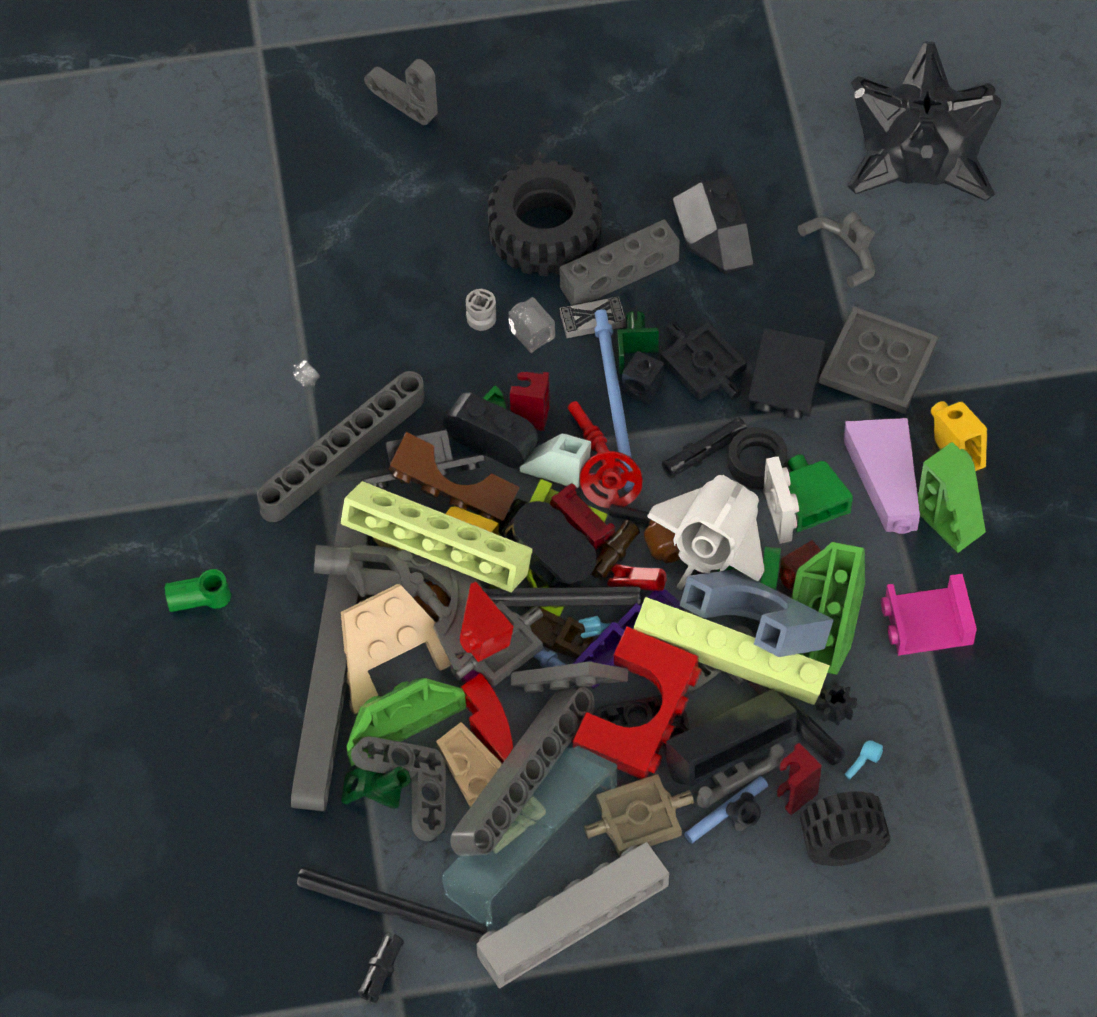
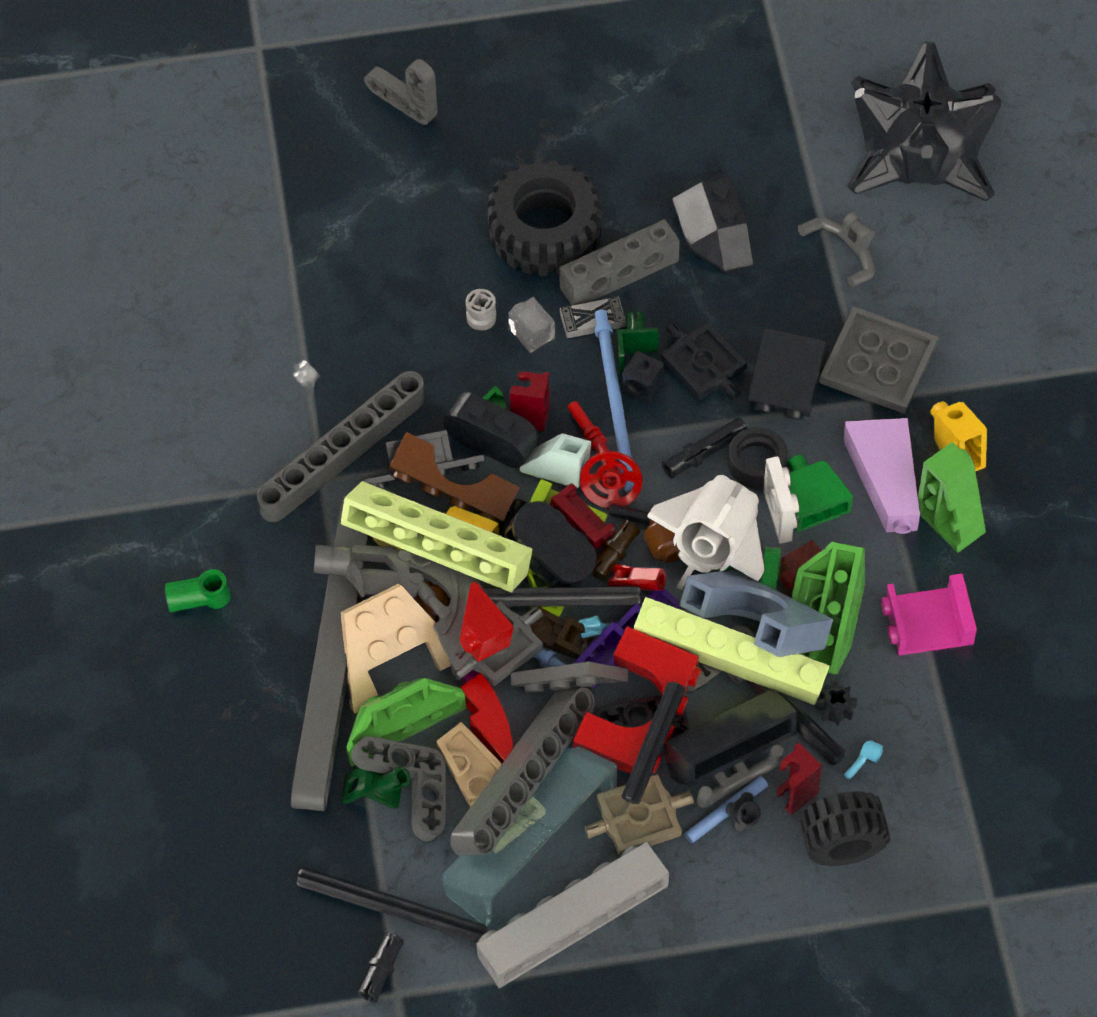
none -> black axle [622,682,685,804]

